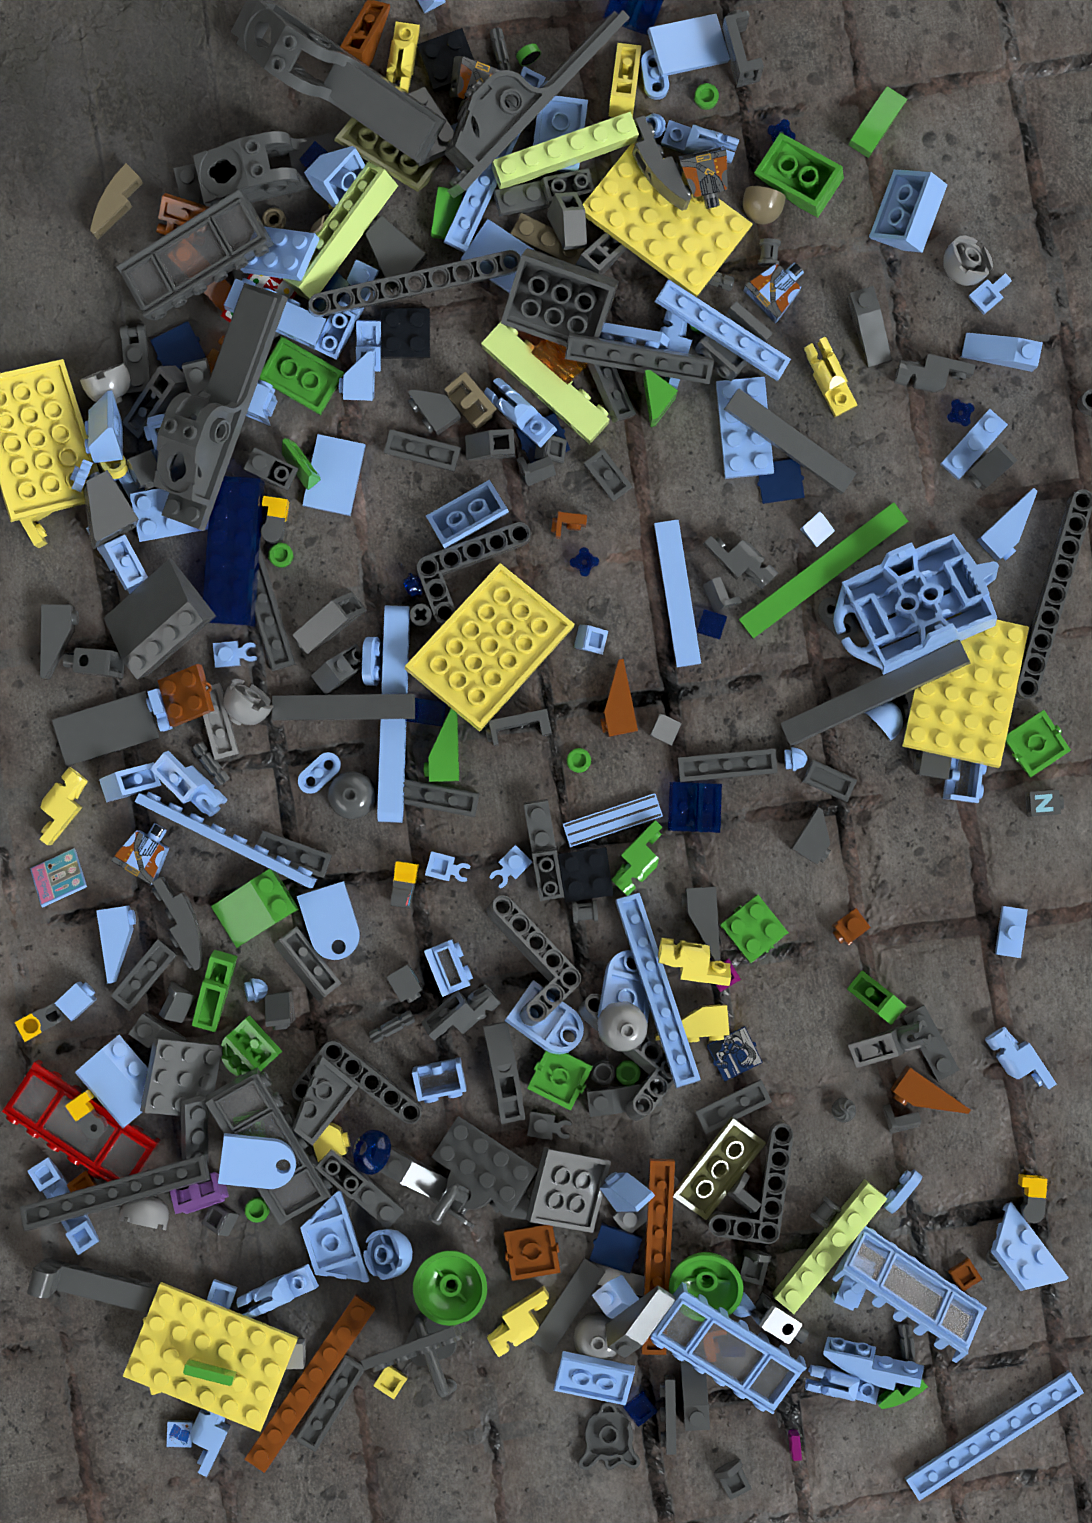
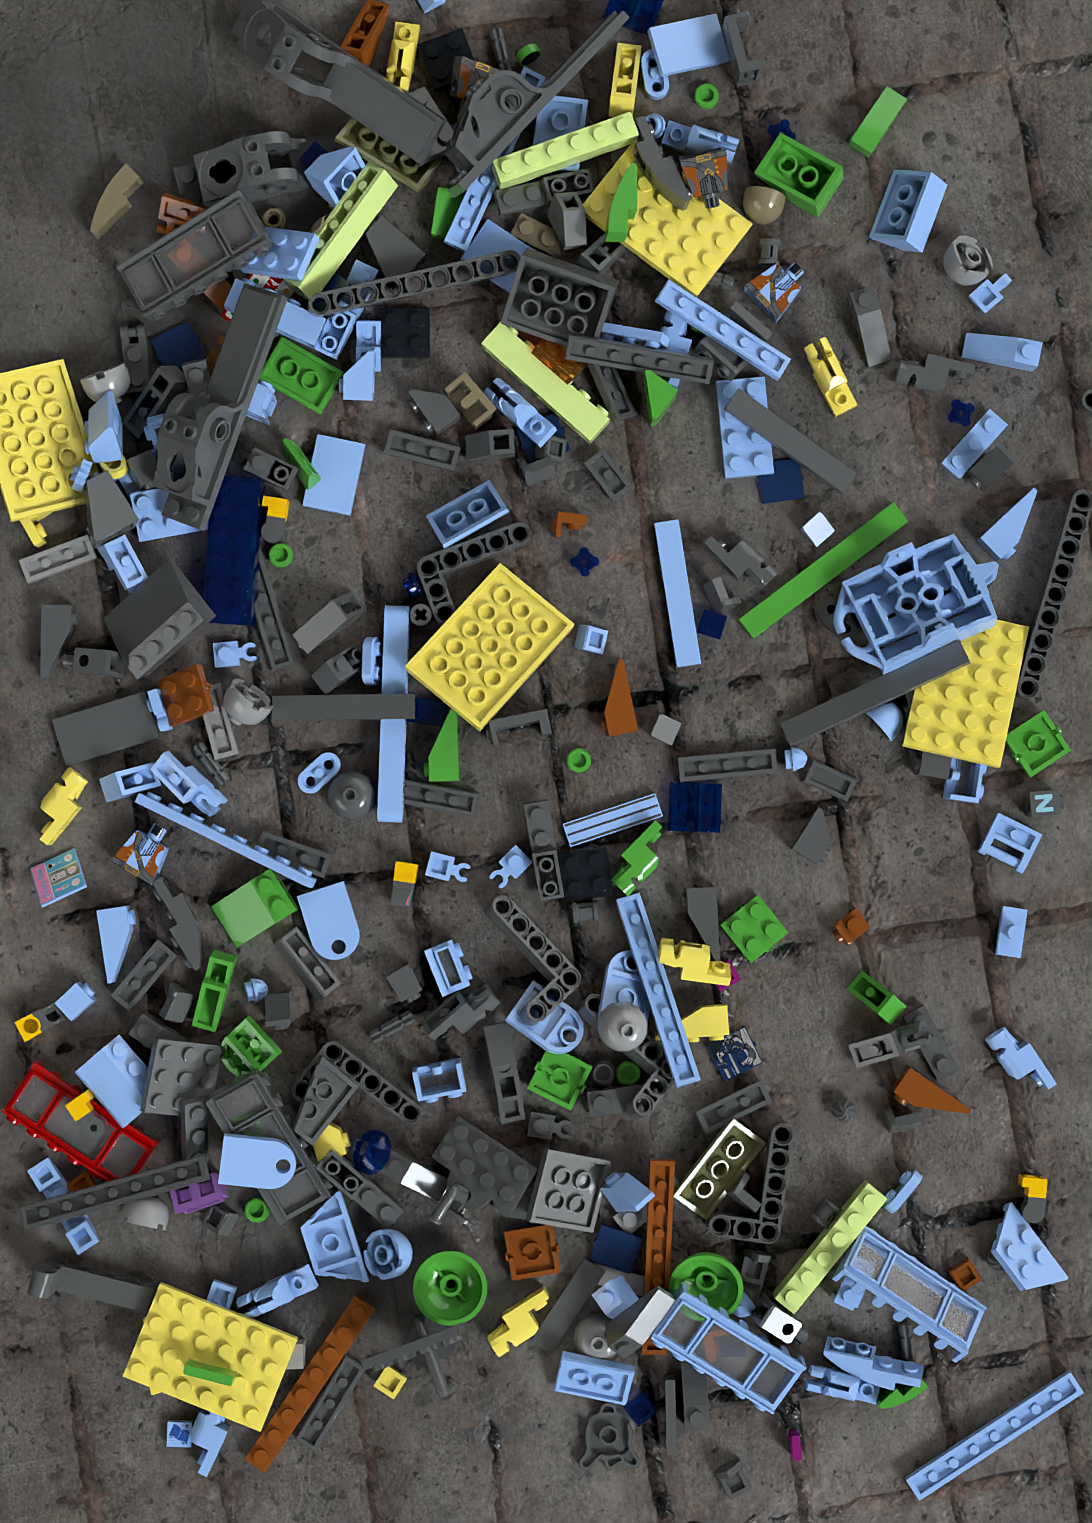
none -> light grey plate [19,535,97,584]
none -> bright green slope [605,163,637,242]
none -> light blue plate [978,813,1042,874]

